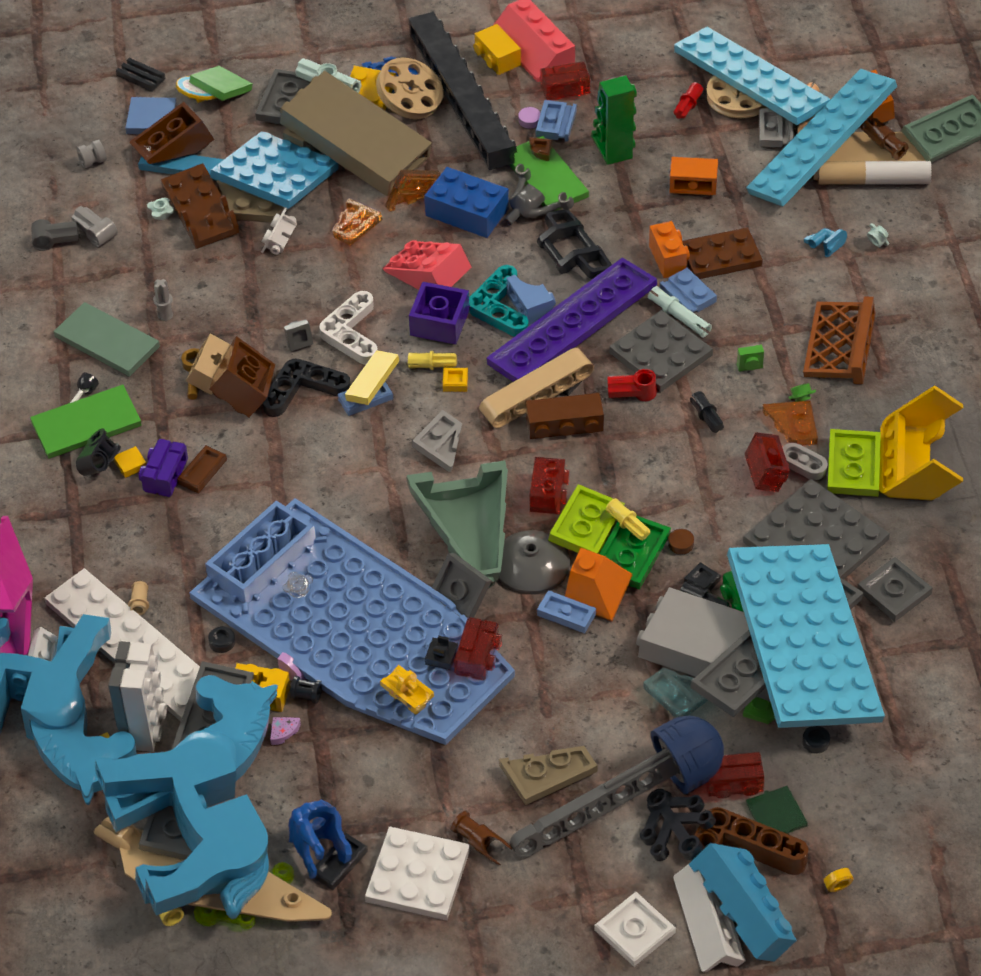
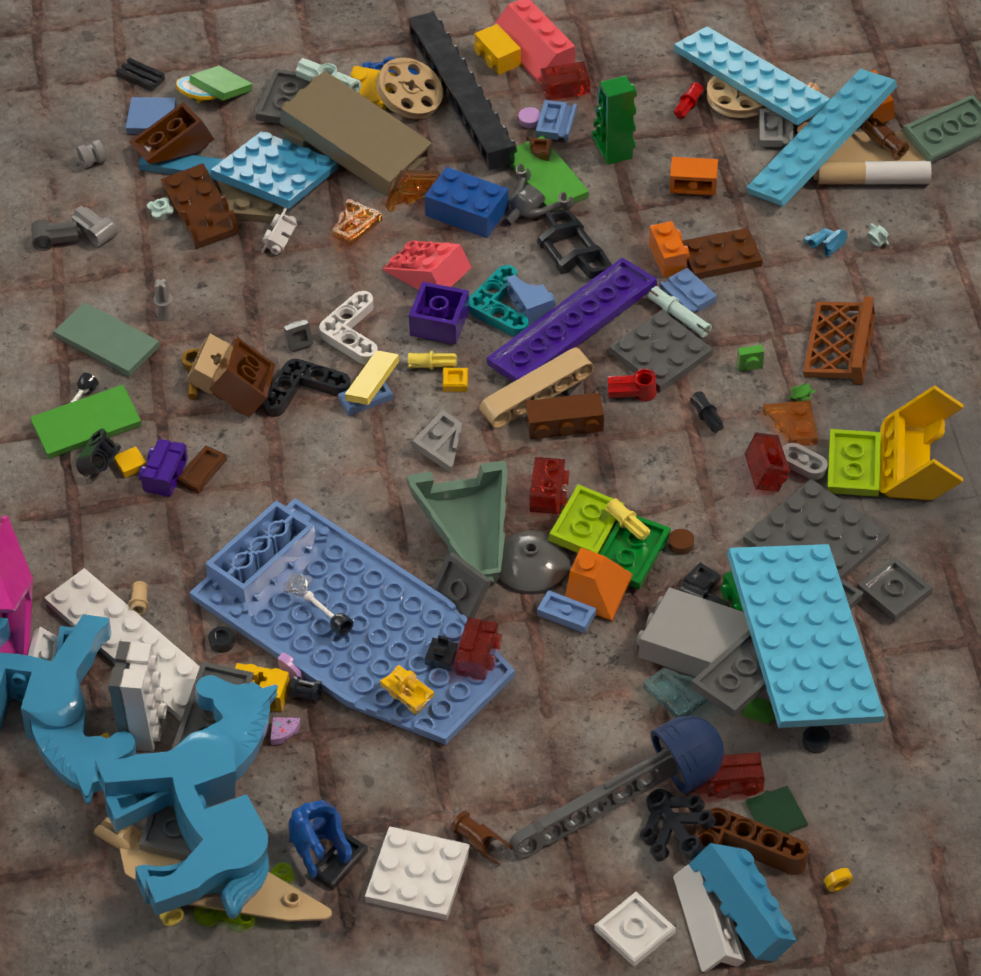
dark tan wing [499,746,598,805] -> none
none -> black hinge [303,591,353,637]

